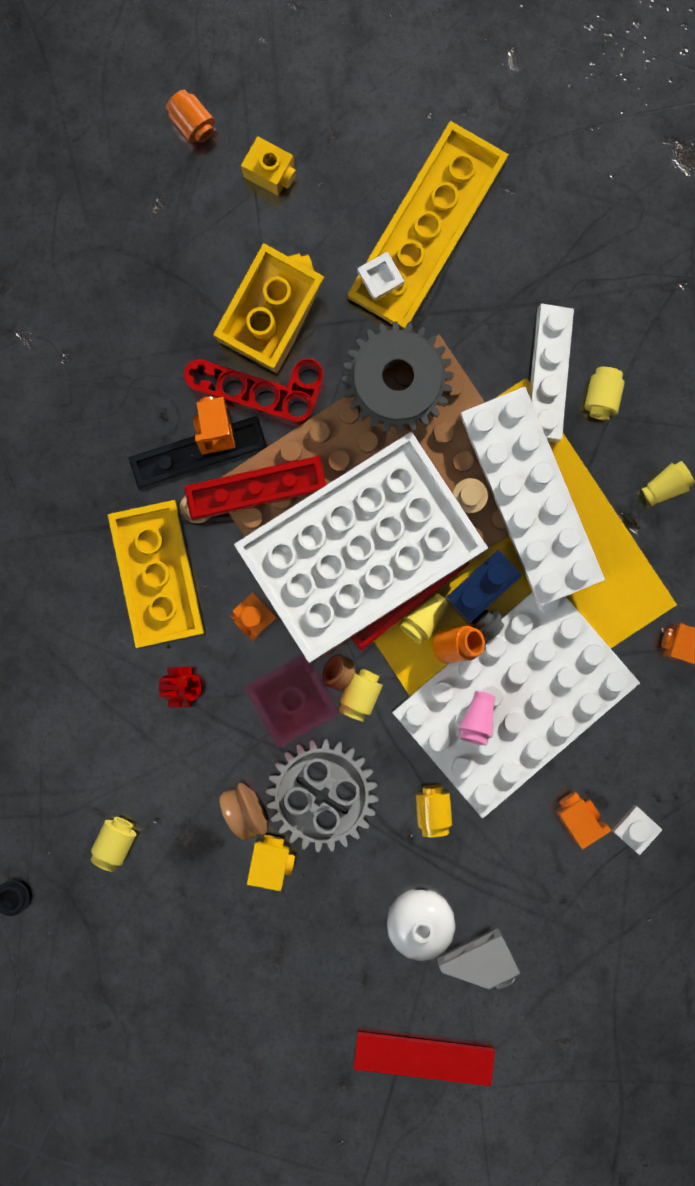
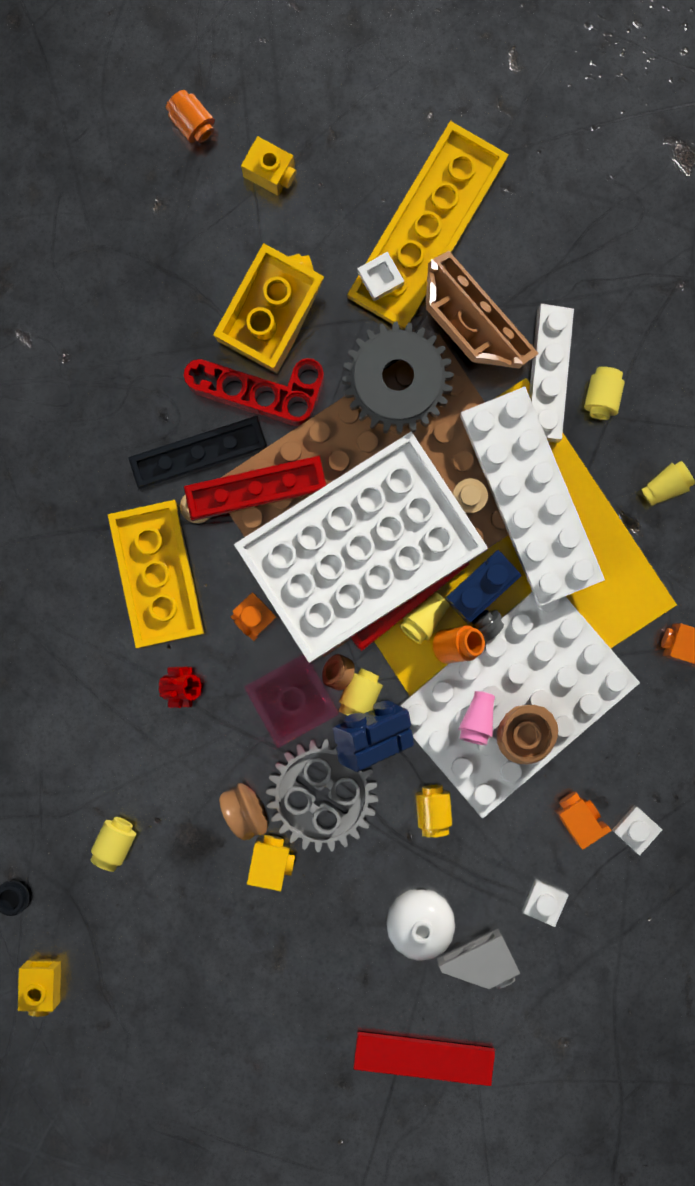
orange brick [193,396,235,455] -> none
none -> yellow brick [18,961,61,1017]
none -> dark blue brick [333,701,414,772]
none -> medium nougat wedge [426,251,539,368]
none -> medium nougat piece [497,705,558,765]
none -> white plate [522,879,569,927]

